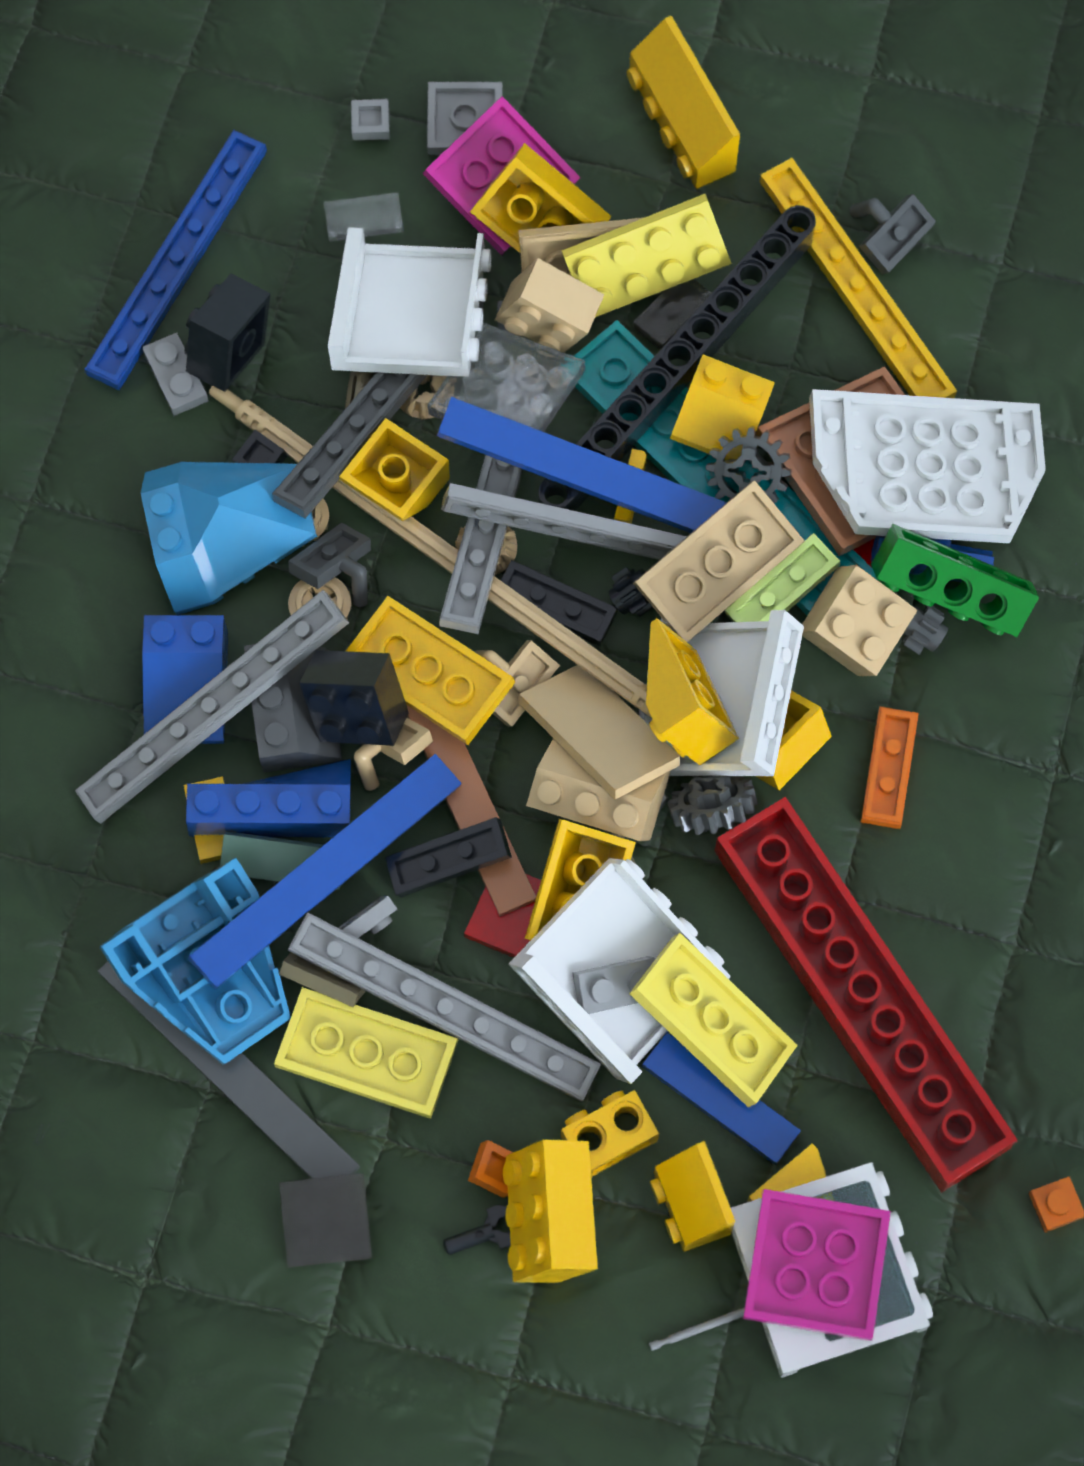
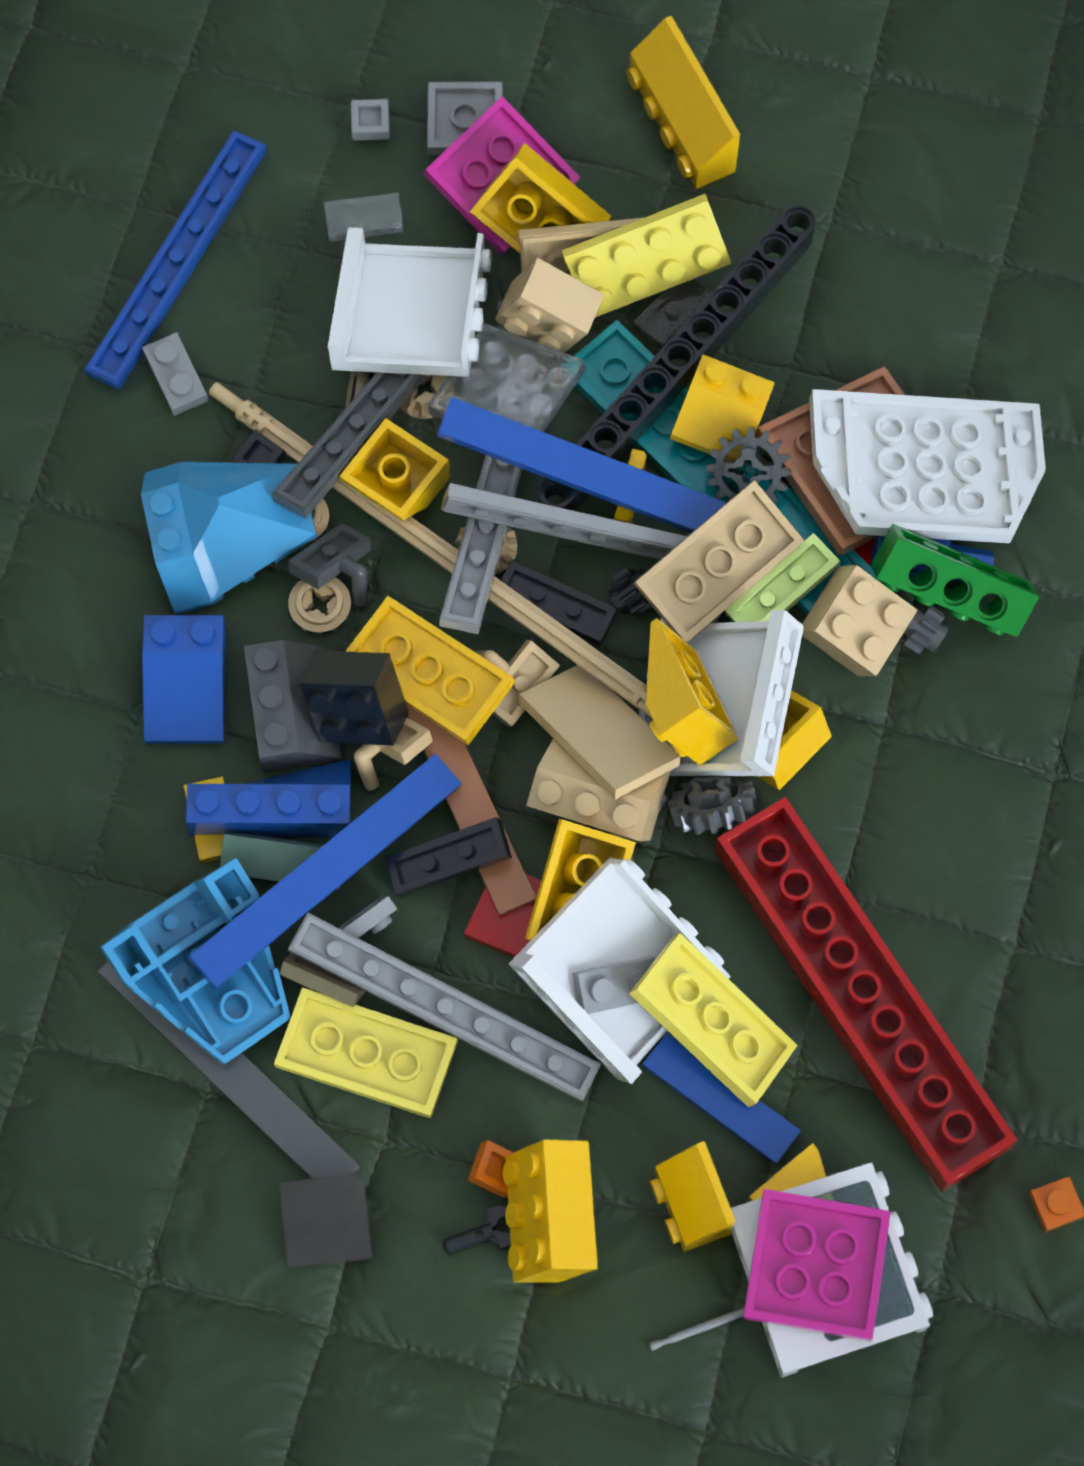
light grey tile [75,590,349,824] -> none
black brick [184,273,270,392] -> none
yellow brick [561,1090,659,1177] -> none
yellow plate [760,158,957,398] -> none
dark grey plate [850,194,936,274] -> none
orange tile [860,706,919,829] -> none

